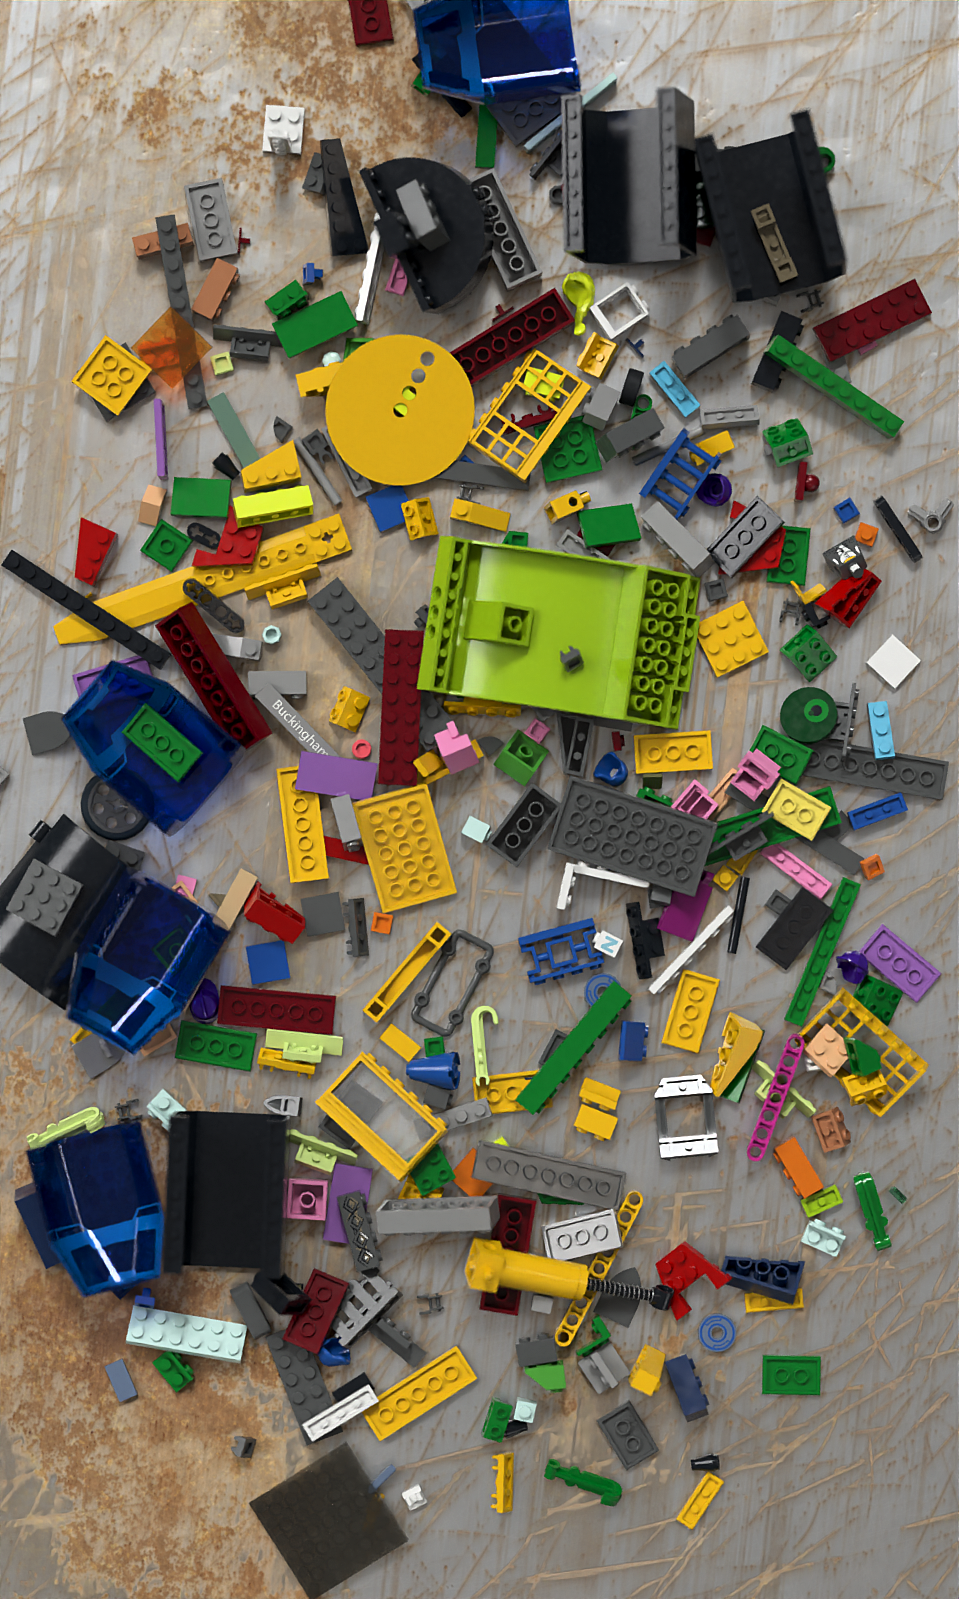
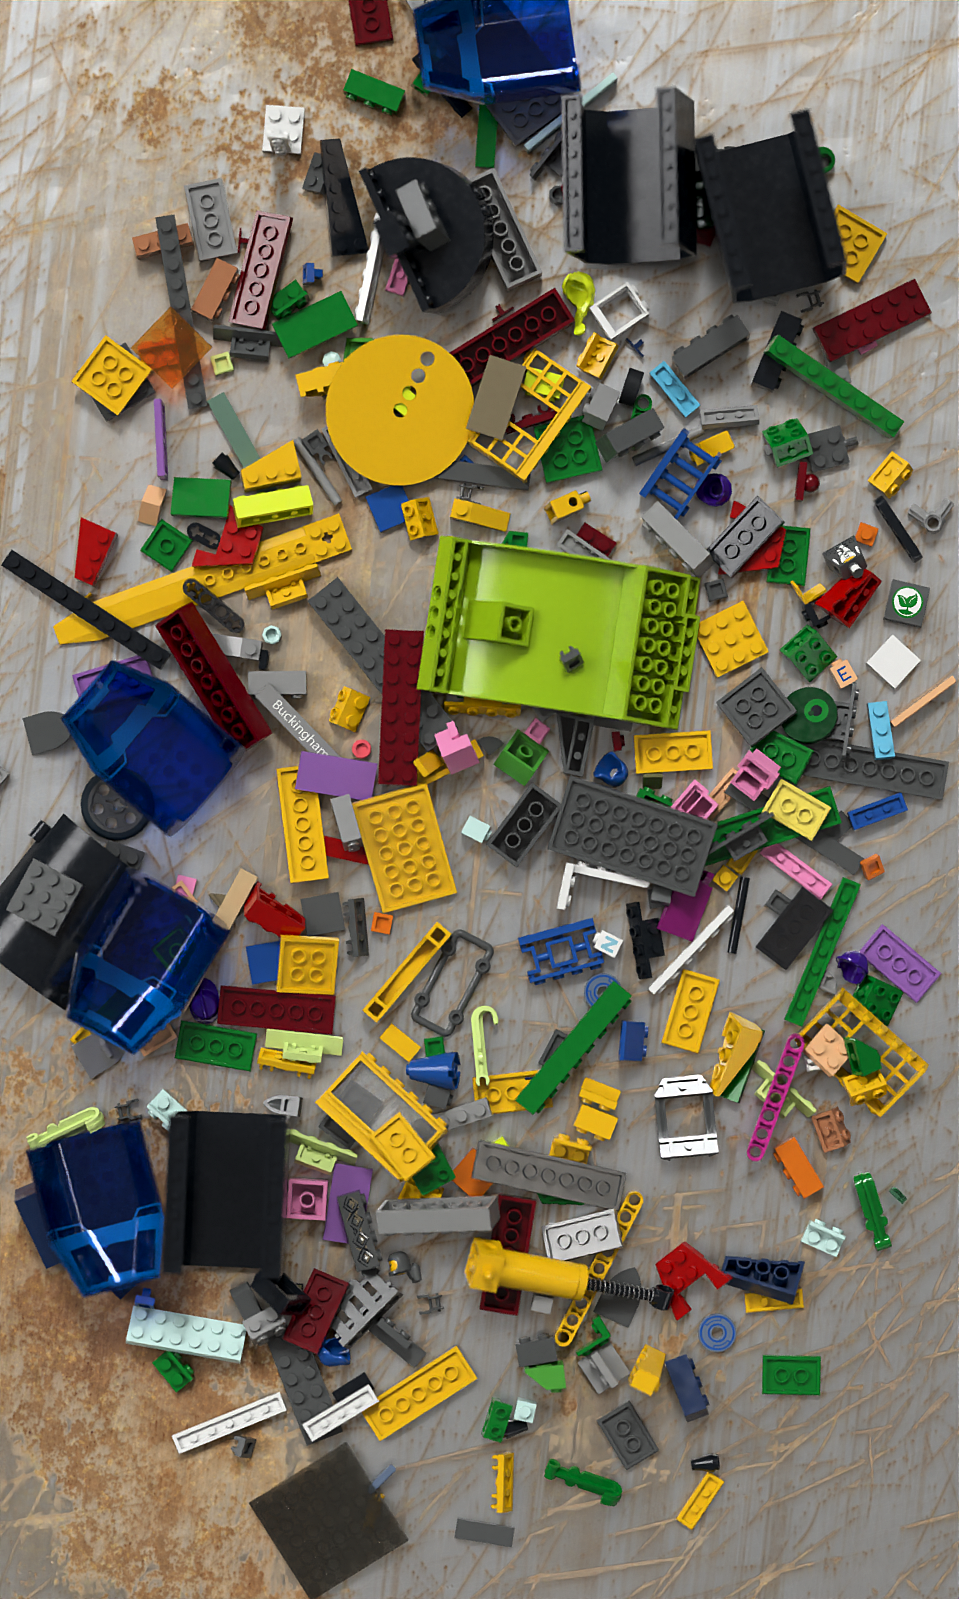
sand blue tile [105,1358,138,1402] -> none
green tile [122,703,204,782] -> none
dark grey tile [274,416,293,443] -> none
white tile [401,1484,427,1511] -> none
dark grey tile [414,604,429,628] -> none
green tile [576,503,642,548] -> none
dark tan slope [750,203,798,283] -> none
dark grey piece [779,598,802,626] -> none
lime plate [800,1184,843,1218] -> none
blue tile [833,498,860,524] -> none
none -> white plate [172,1391,287,1454]
none -> plate [228,210,293,330]
none -> light grey bracket [242,1306,288,1346]
none -> black tile [258,649,270,670]
none -> yellow plate [276,935,339,995]
none -> green brick [343,69,405,116]
none -> yellow tile [369,1112,436,1182]
none -> dark grey piece [388,1251,422,1283]
none -> dark grey tile [454,1518,515,1547]
none -> dark tan tile [466,355,526,441]
none -> yellow bracket [549,1133,592,1164]
none -> dark grey plate [716,667,797,748]
none -> dark grey plate [795,425,858,473]
none -> light nougat brick [828,658,858,689]
none -> yellow plate [835,204,888,284]
none -> yellow bracket [867,451,913,499]
none -> slope [884,579,930,628]
none -> light nougat tile [890,675,956,728]

